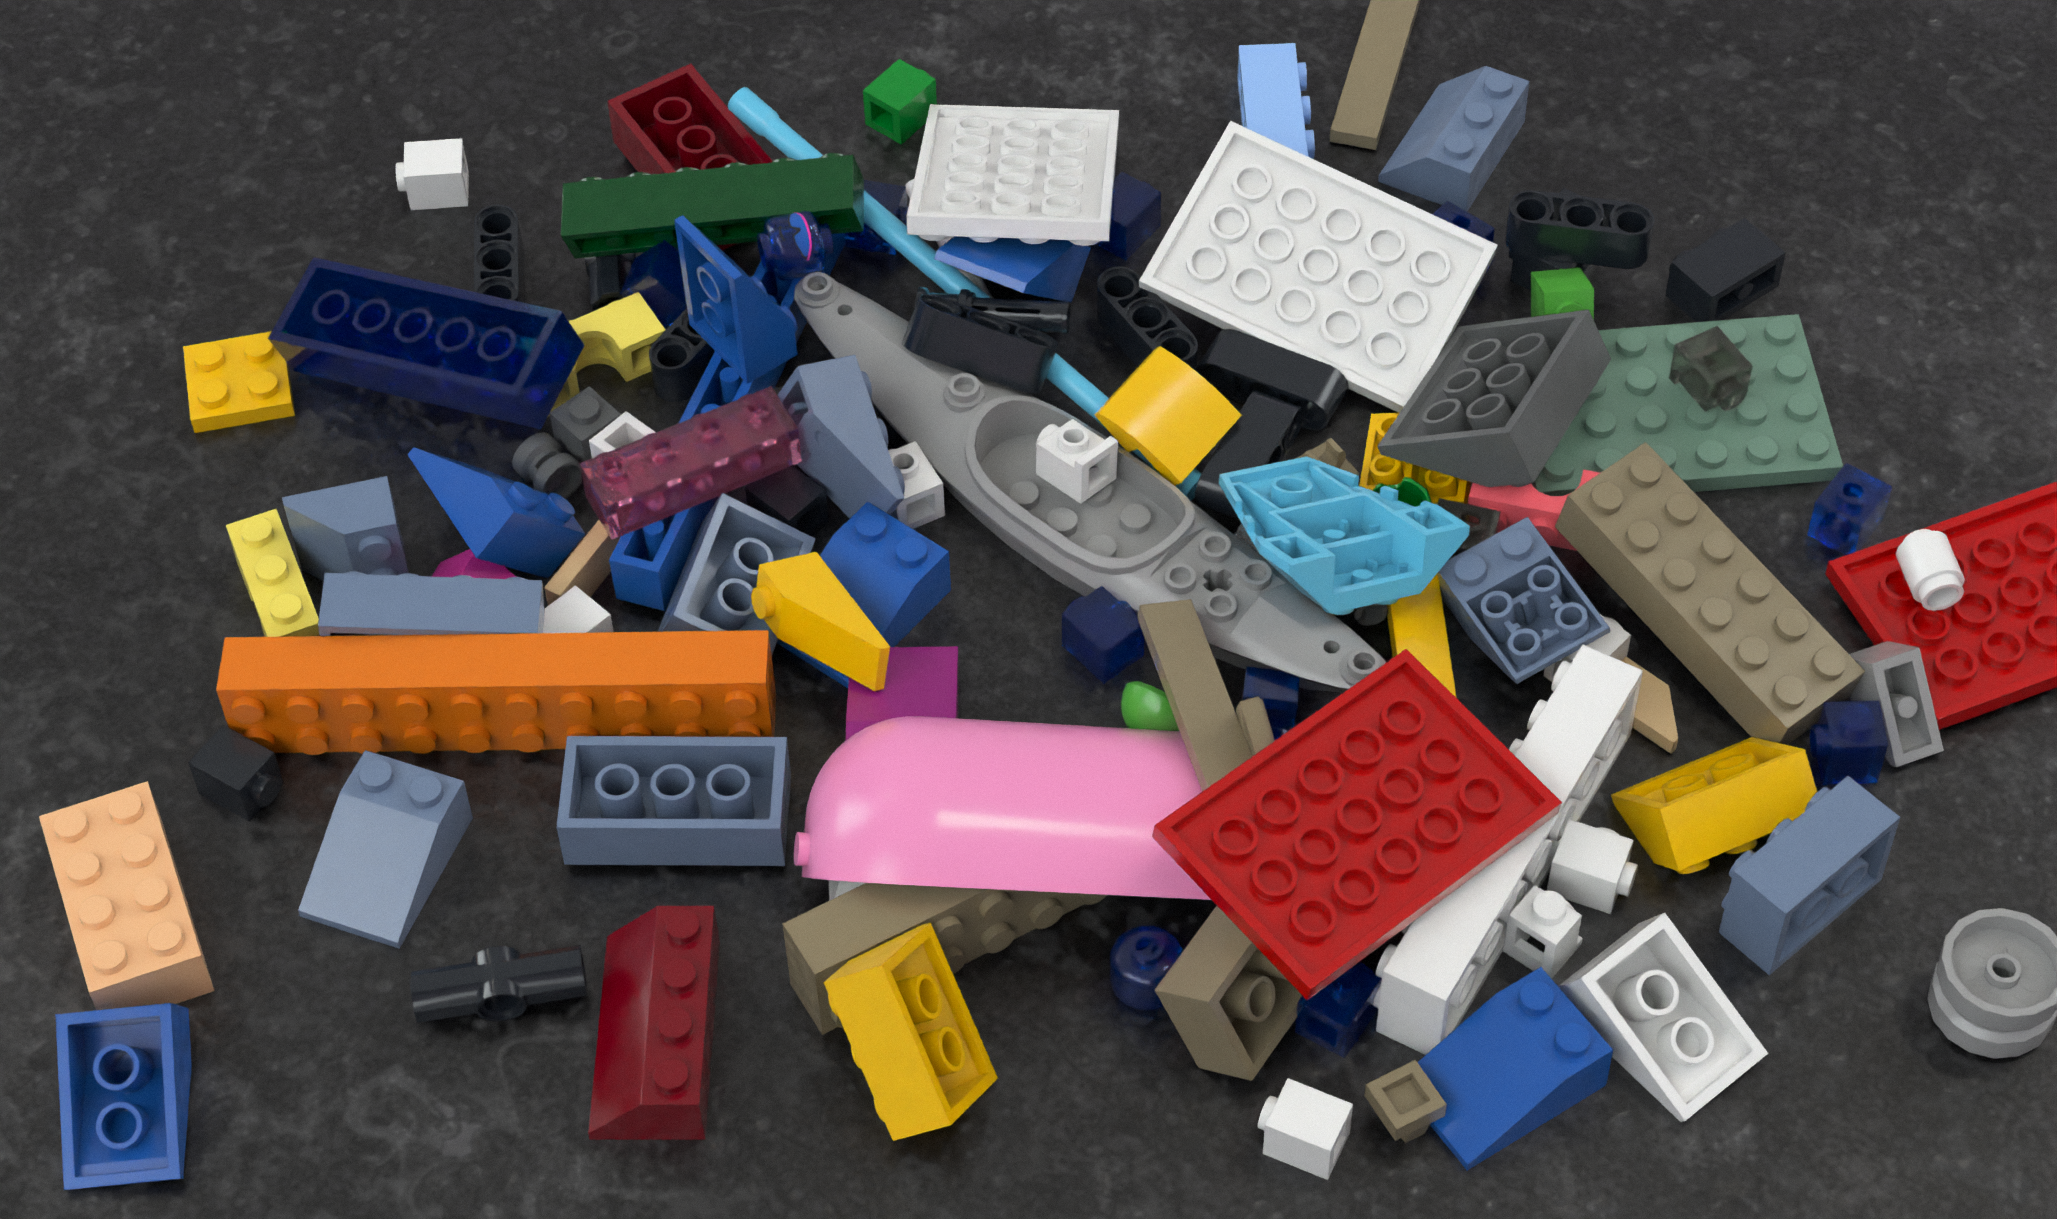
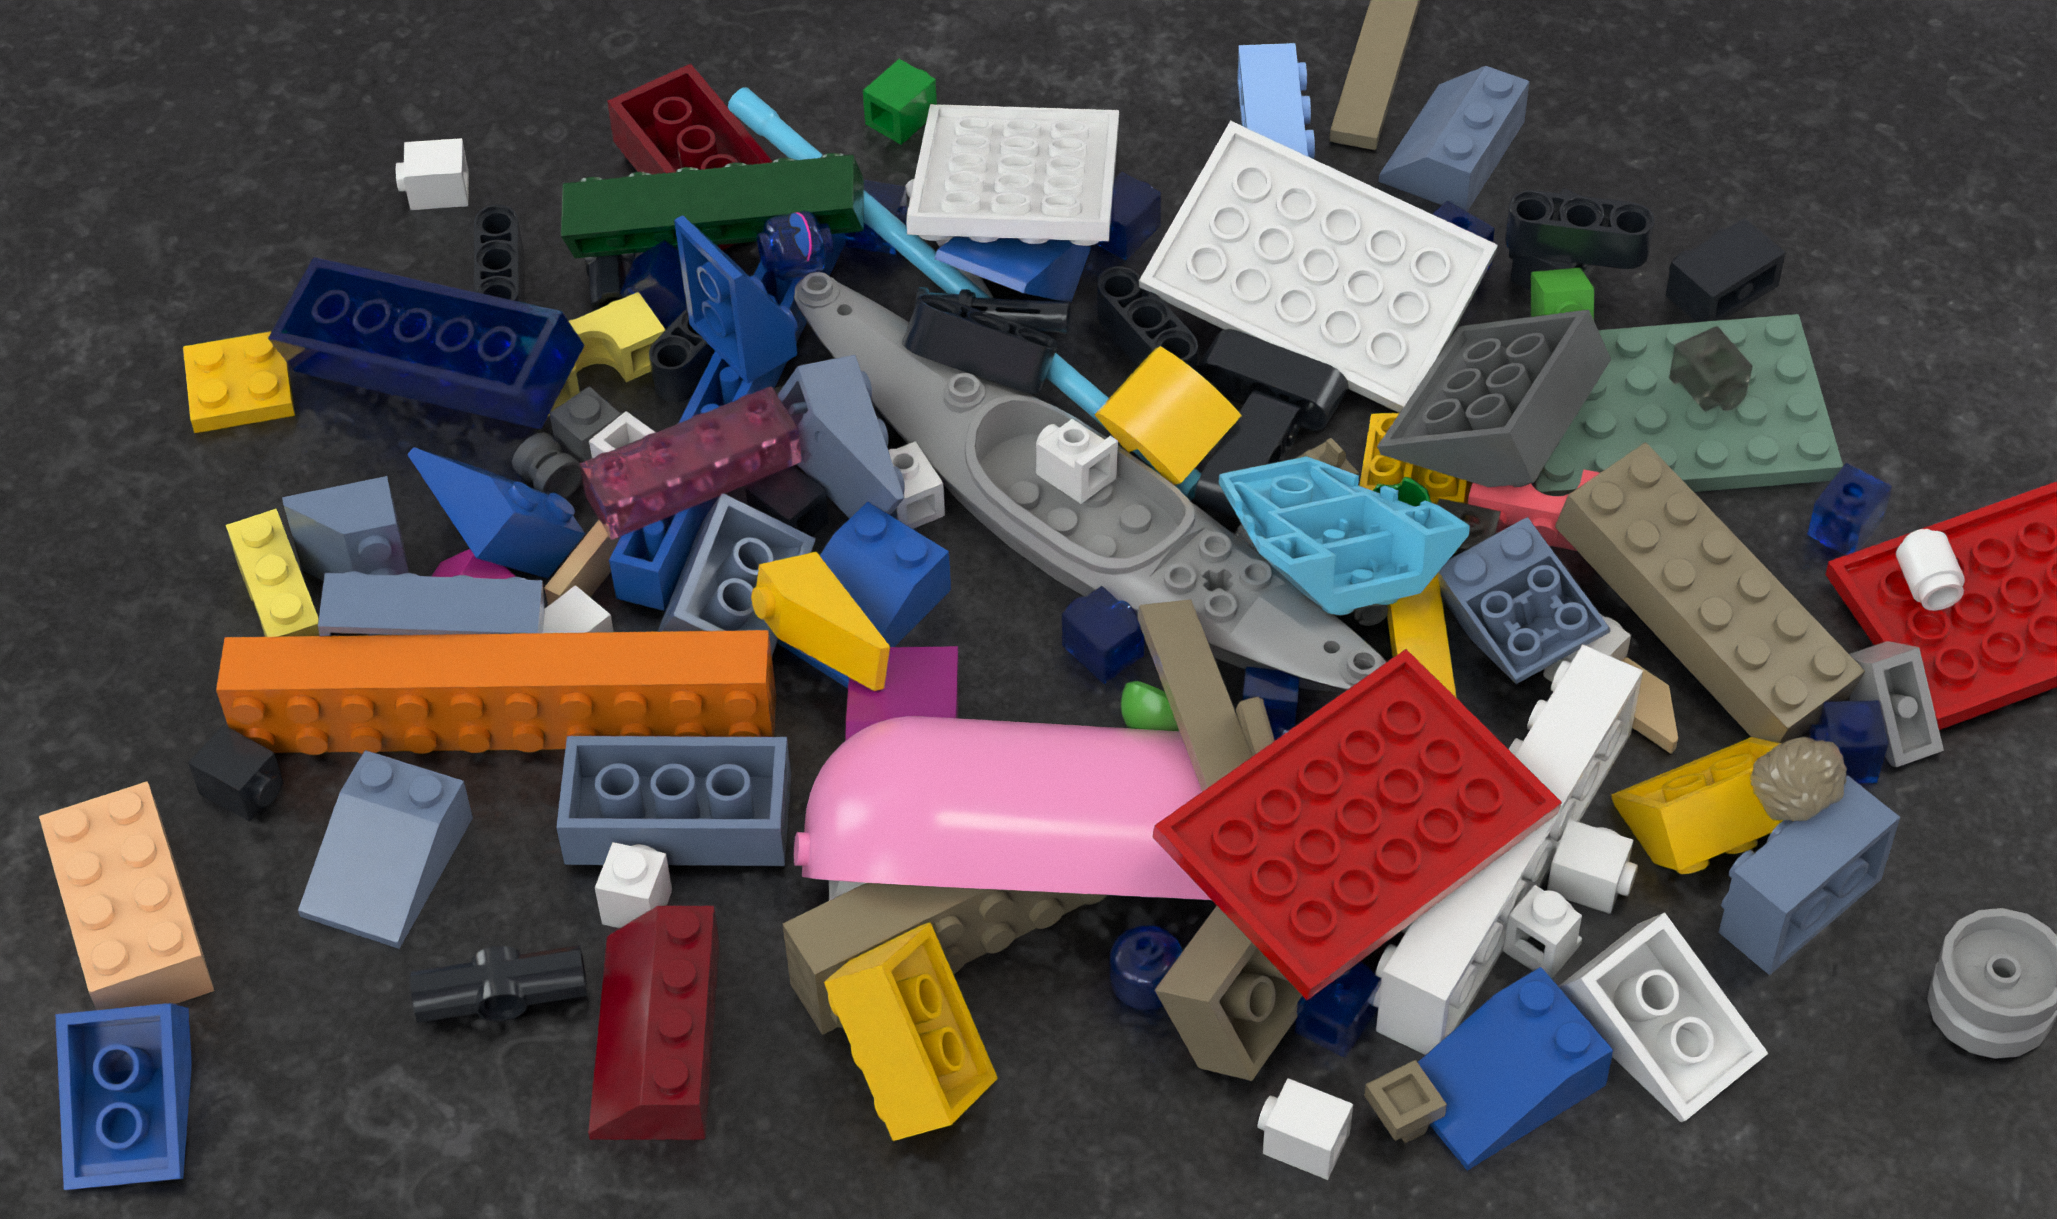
none -> white brick [595,842,672,928]
none -> dark tan hair [1750,737,1847,821]

